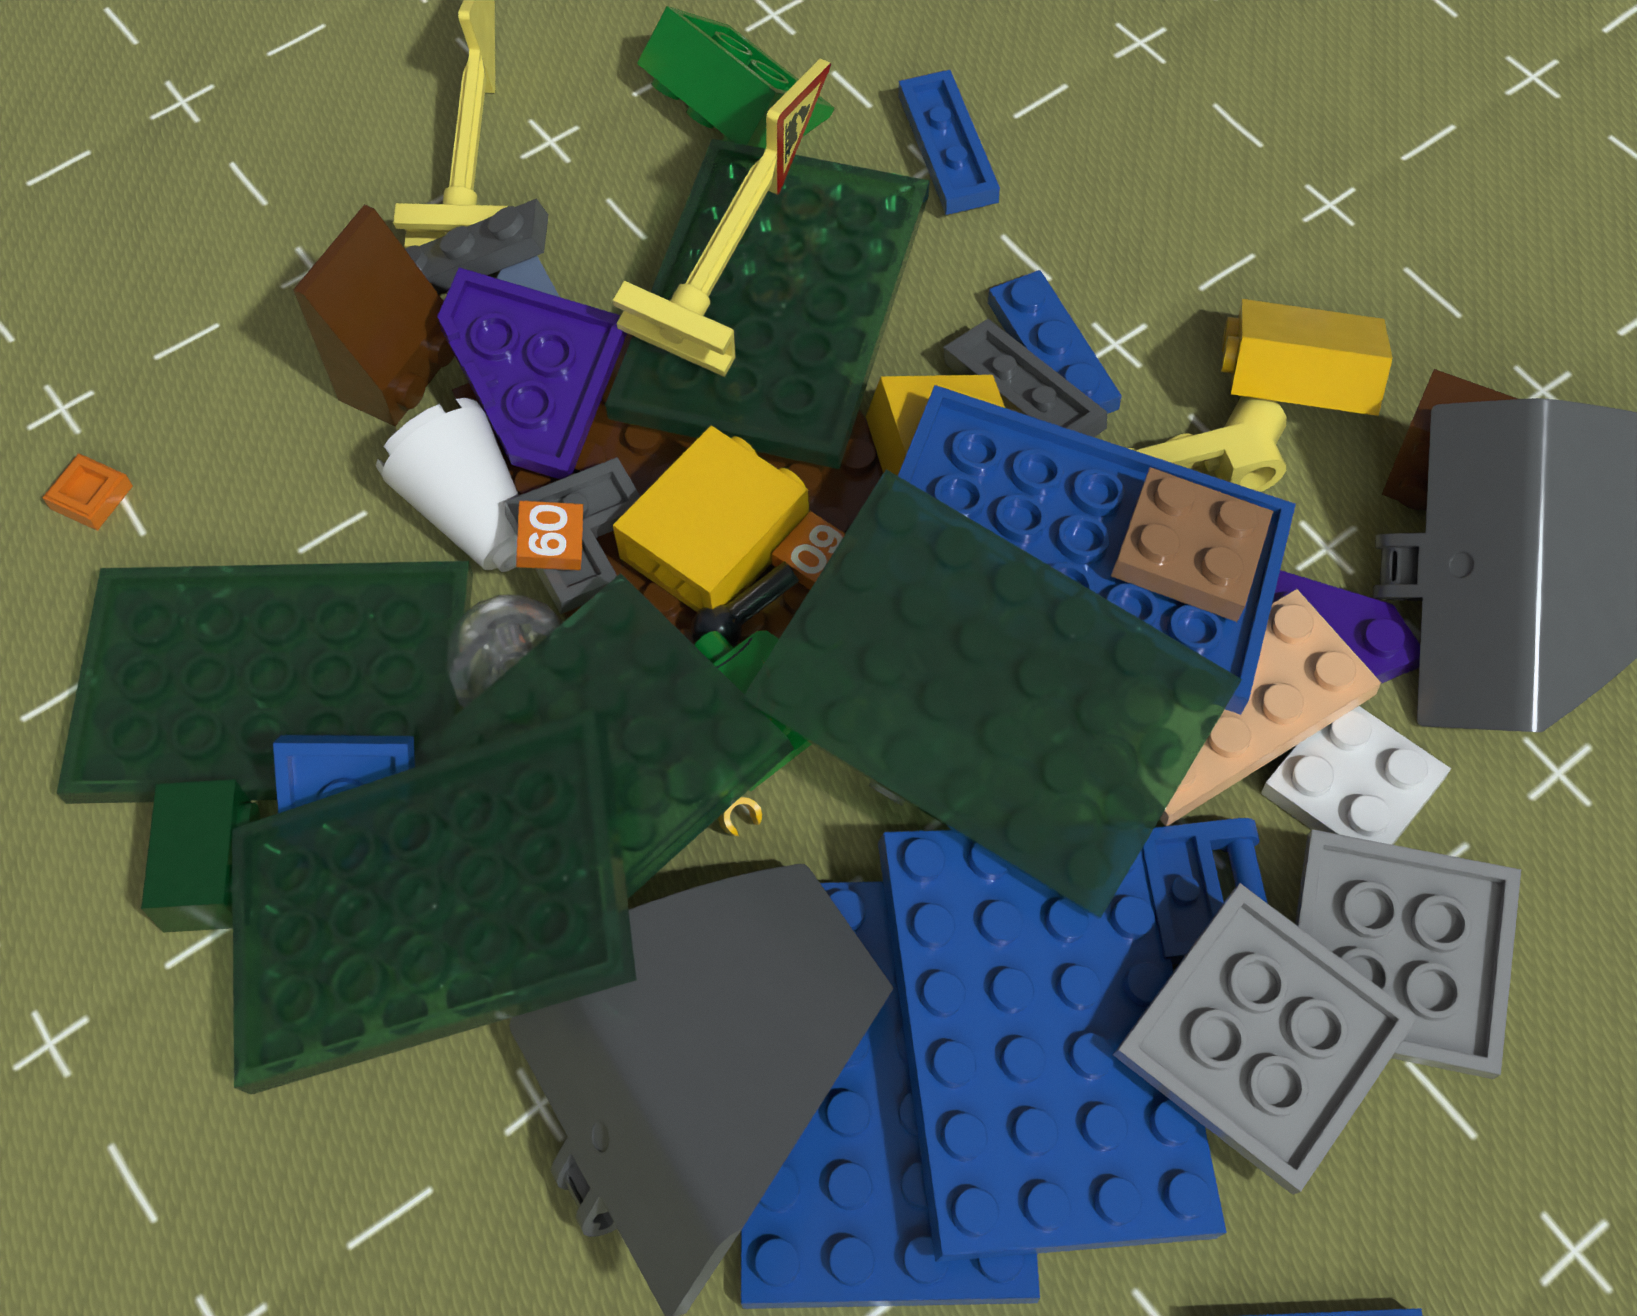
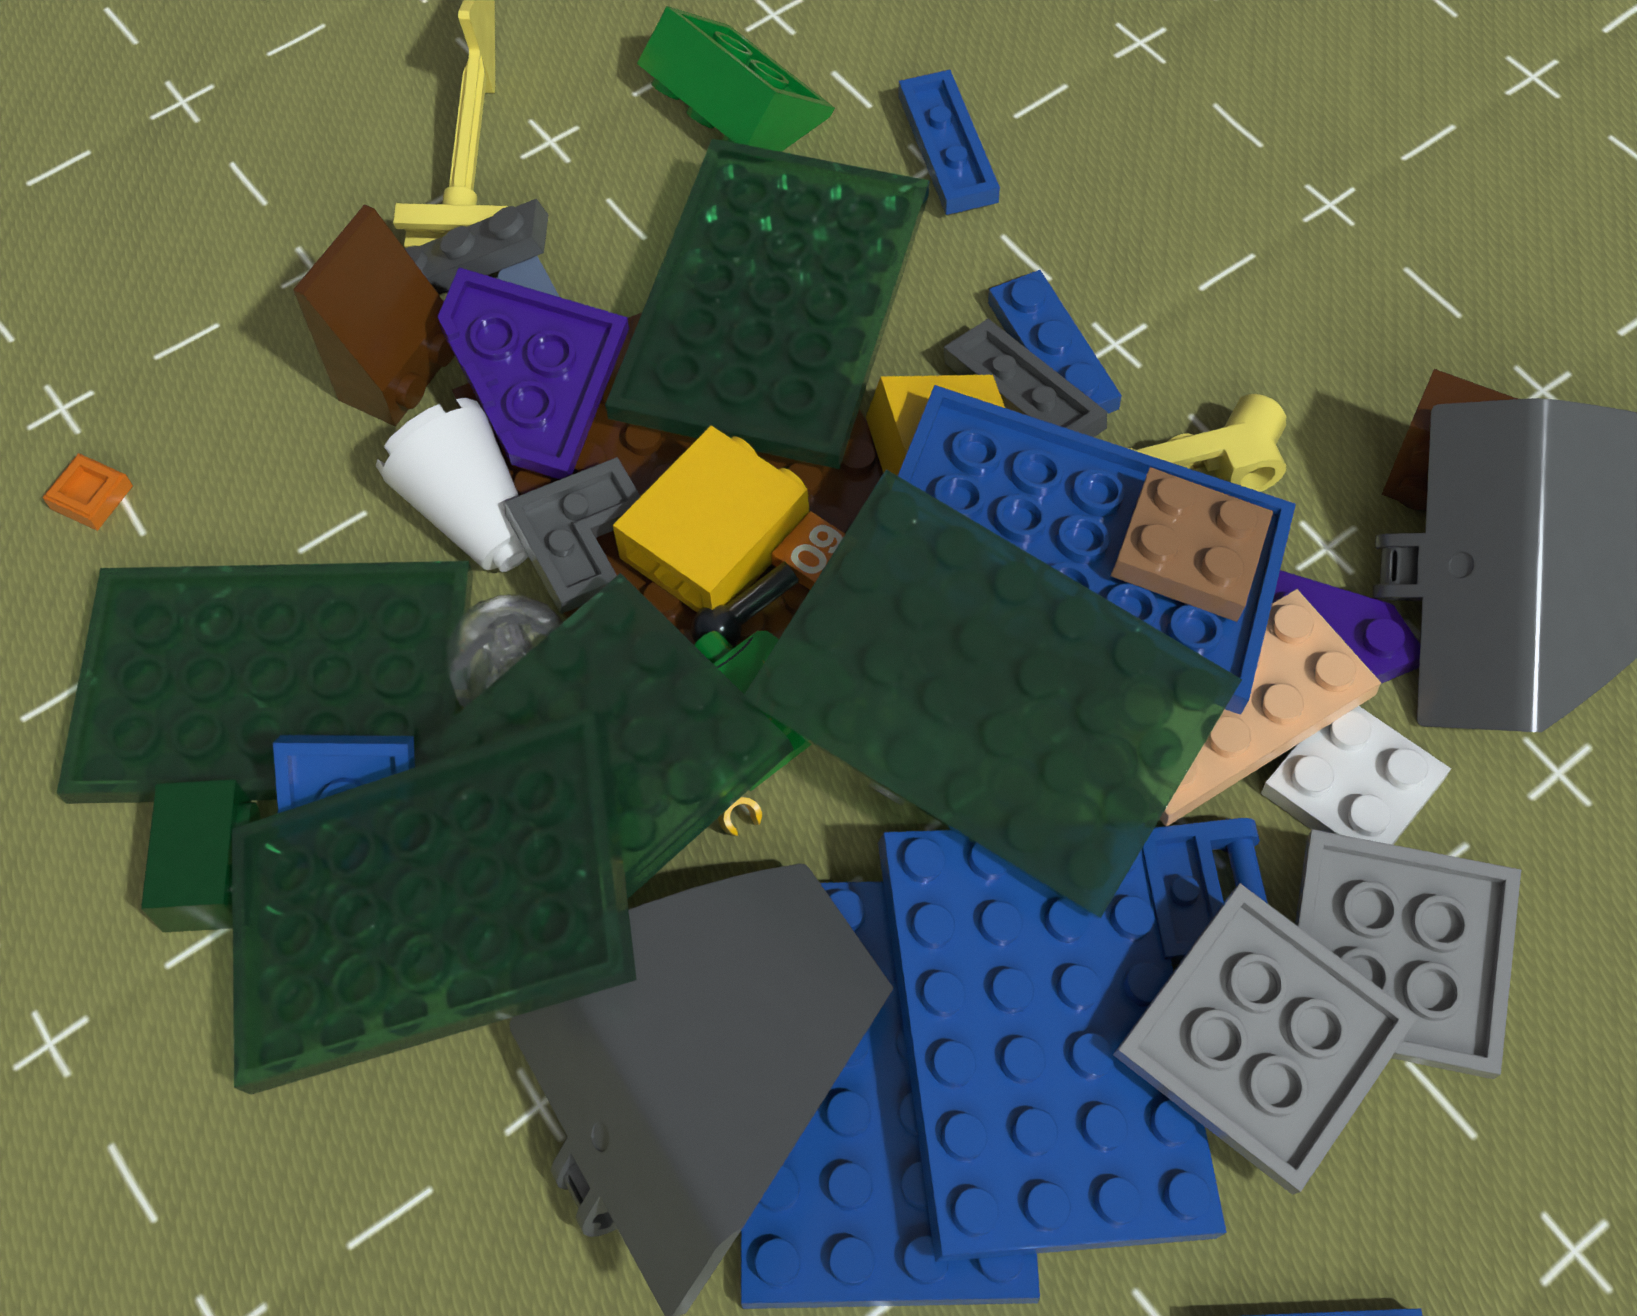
orange tile [516,501,583,570] -> none
light yellow piece [613,58,831,377] -> none
yellow brick [1221,299,1393,416] -> none

